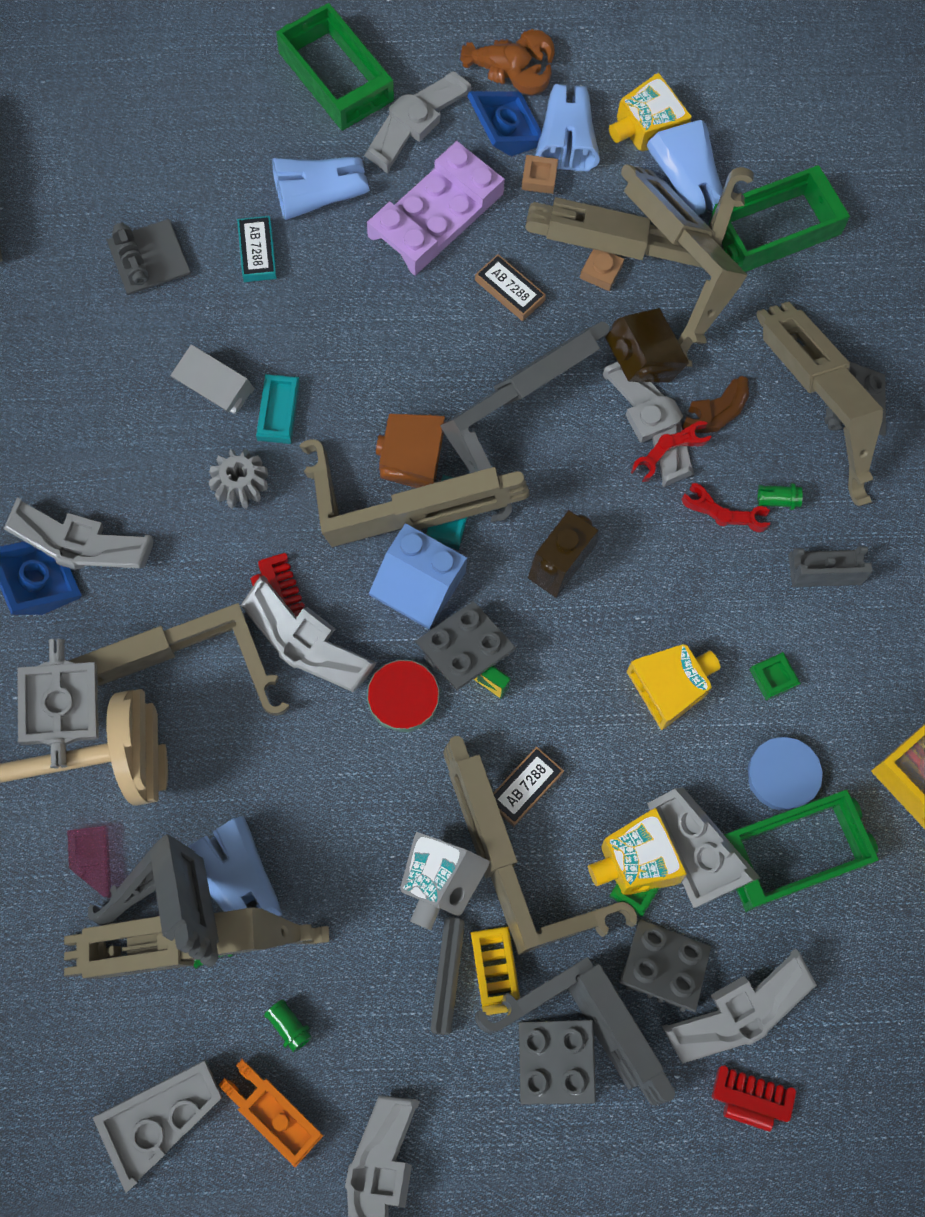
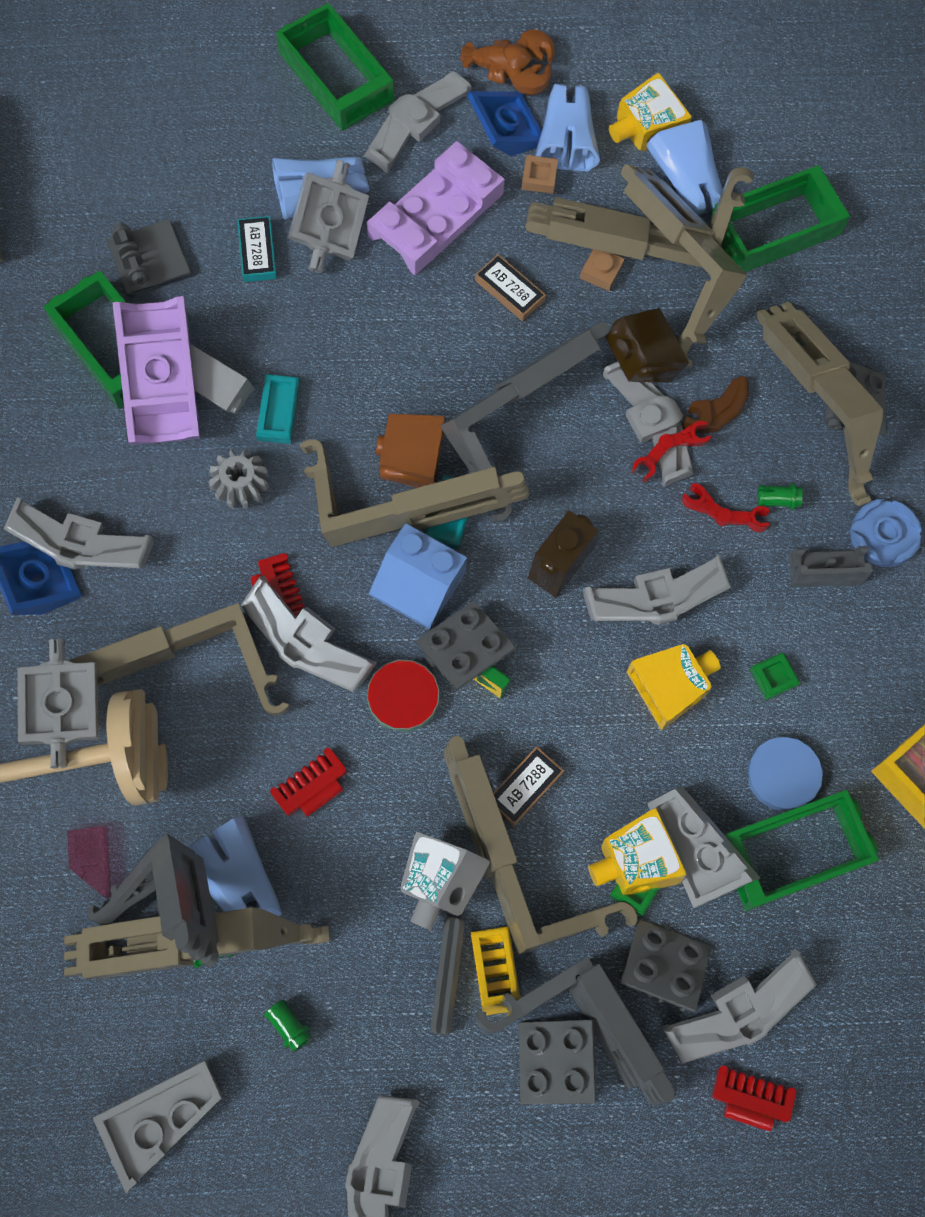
orange hinge [219,1059,324,1167] -> none
none -> green window [43,270,126,410]
none -> lavender piece [113,296,201,446]
none -> red piece [270,748,347,817]
none -> light grey plate [288,160,369,273]
none -> light grey plate [583,555,731,625]
none -> medium blue tile [850,499,922,567]

